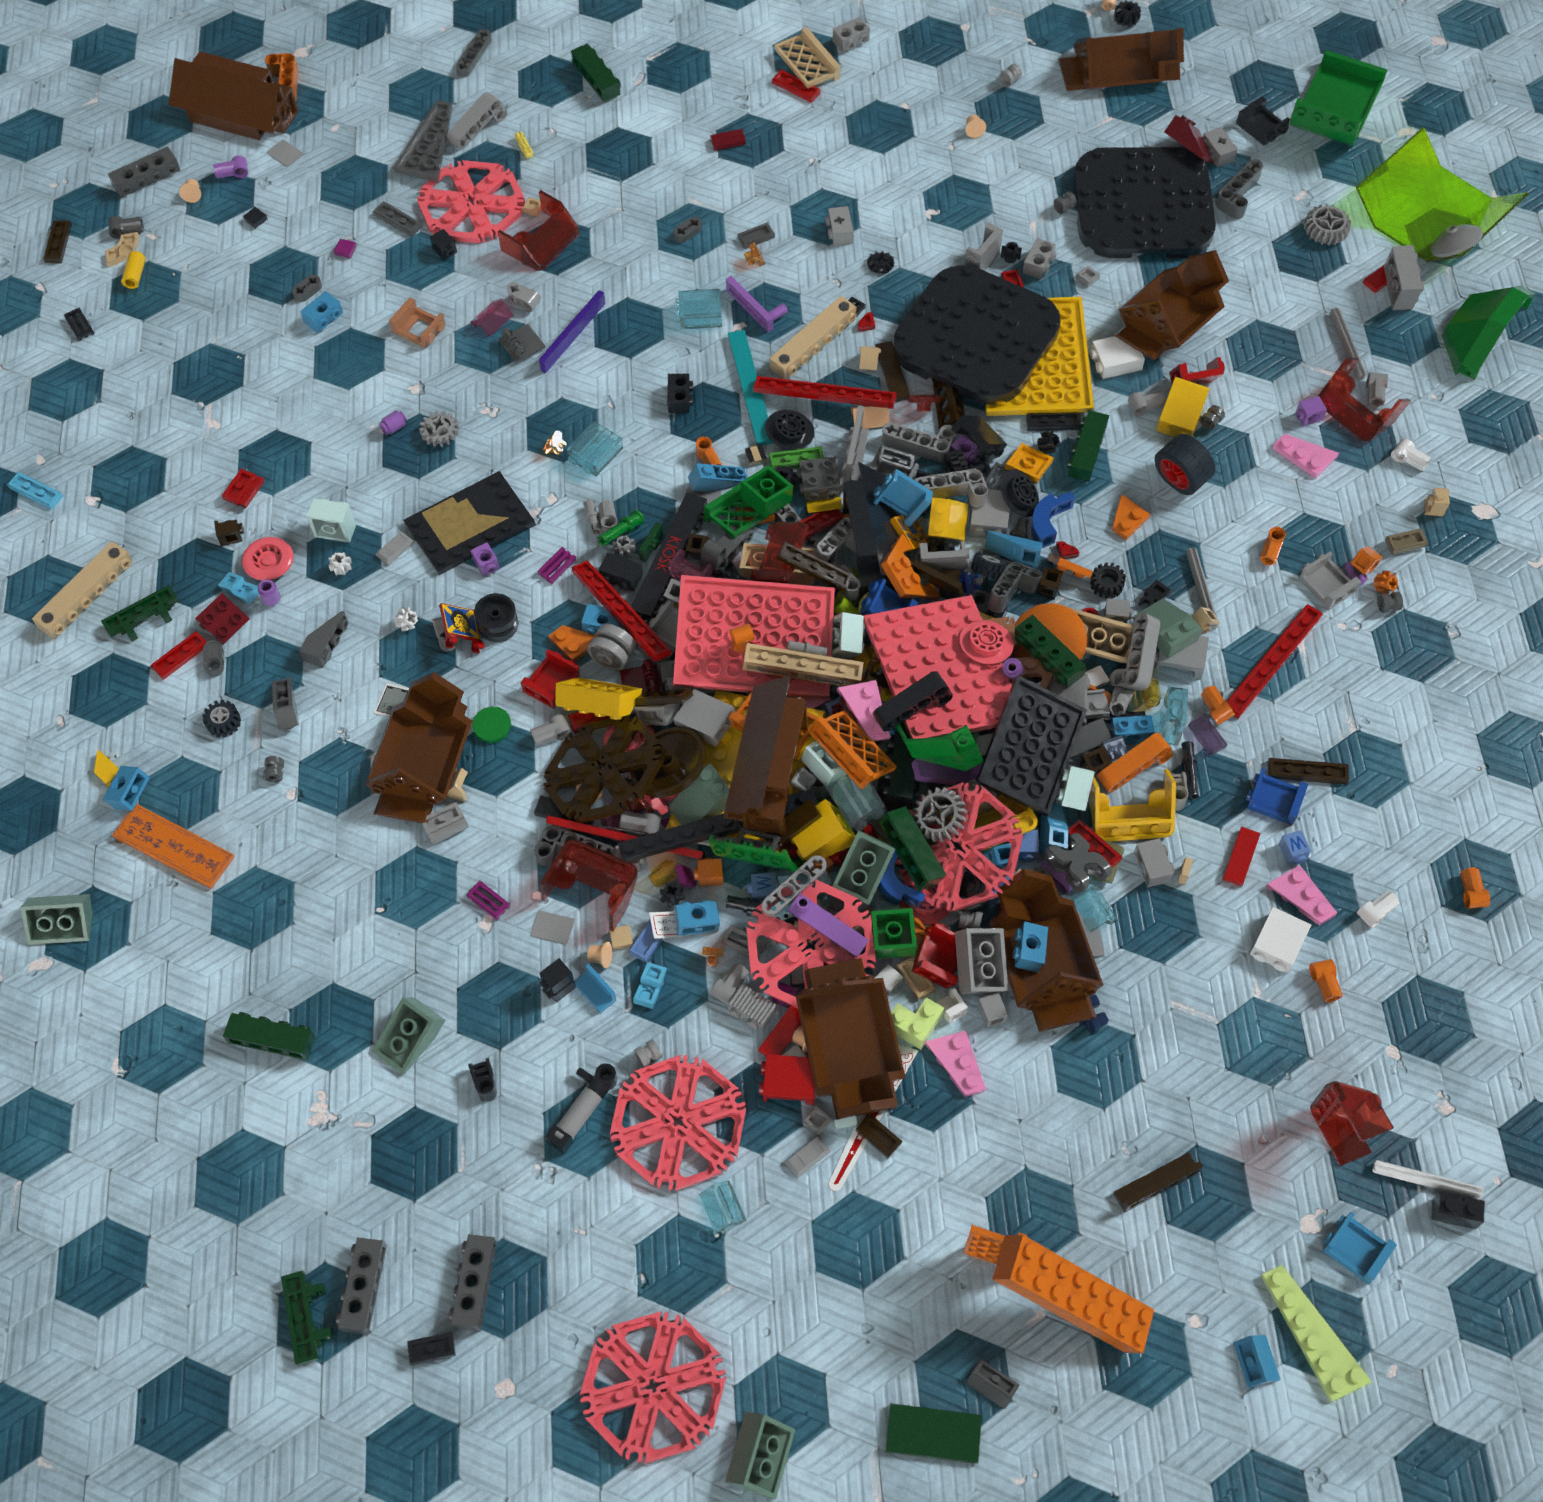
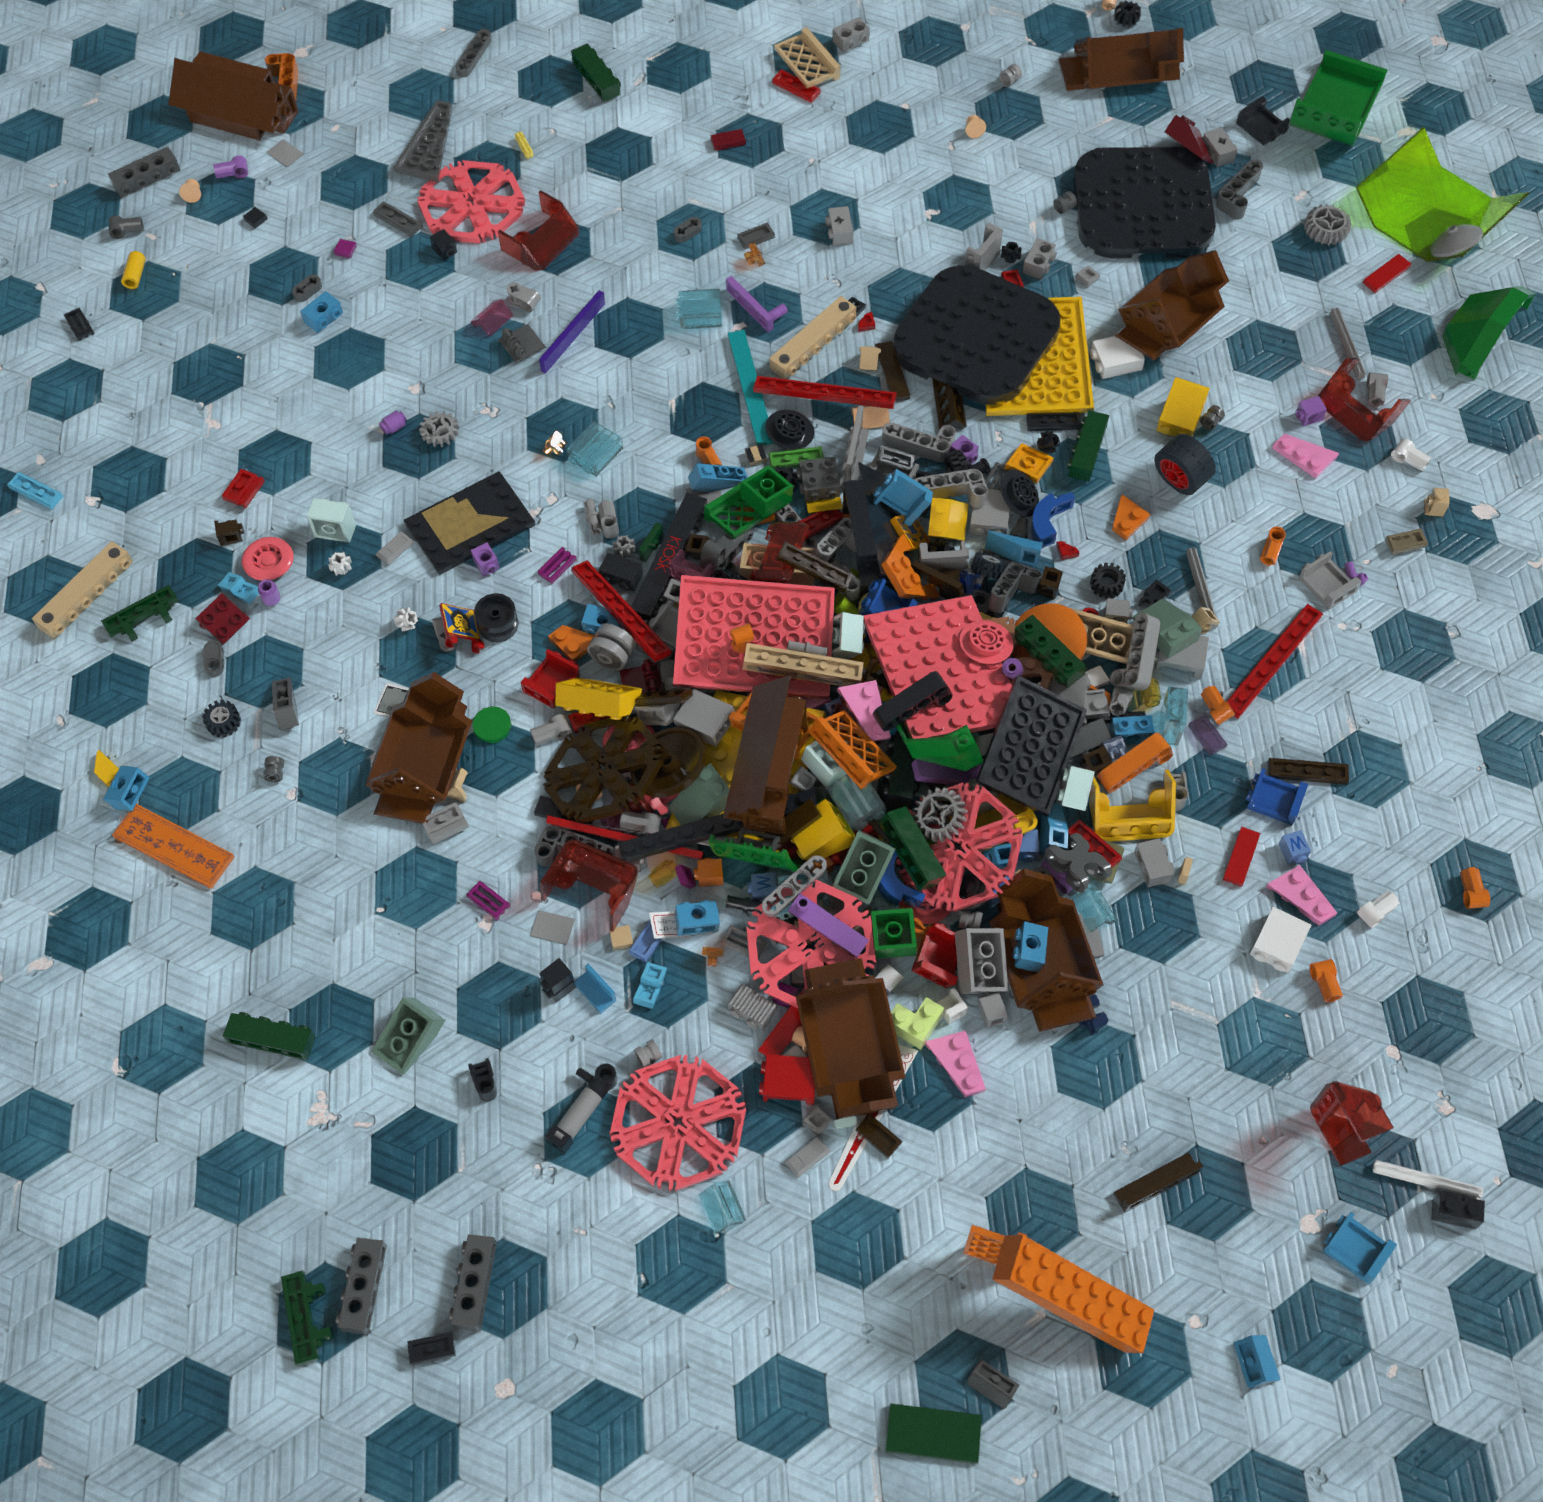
sand green slope [21,894,93,945] -> none
dark brown tile [43,220,72,263] -> none
tan tile [105,232,139,267] -> none
red tile [150,631,207,680] -> none
dark grey slope [299,611,348,667] -> none
nougat window [389,297,446,349] -> none
light grey beam [447,92,507,150] -> none
tan tile [522,197,545,217] -> none
coral plate [580,1311,726,1464] -> none
light nougat piece [587,942,612,968] -> none
green pin [597,510,645,546] -> none
black gear [660,881,685,908] -> none
black brick [667,373,693,413] -> none
light grey piece [711,962,749,1005] -> none
sand green slope [725,1412,795,1500] -> none
black gear [867,251,894,274] -> none
tan tile [896,956,936,1001] -> none
clear red piece [906,395,942,412] -> none
black panel [951,415,1007,458] -> none
orange wing [1047,553,1093,579] -> none
light grey piece [1128,391,1166,416] -> none
red panel [1169,357,1225,385] -> none
black pin [1181,741,1199,800] -> none
yellowish green wing [1261,1265,1372,1403] -> none
orange brick [1350,546,1383,575] -> none
orange gear [1374,571,1398,595] -> none
dark grey wheel [1377,591,1403,613] -> none
light grey brick [1383,245,1424,310] -> none

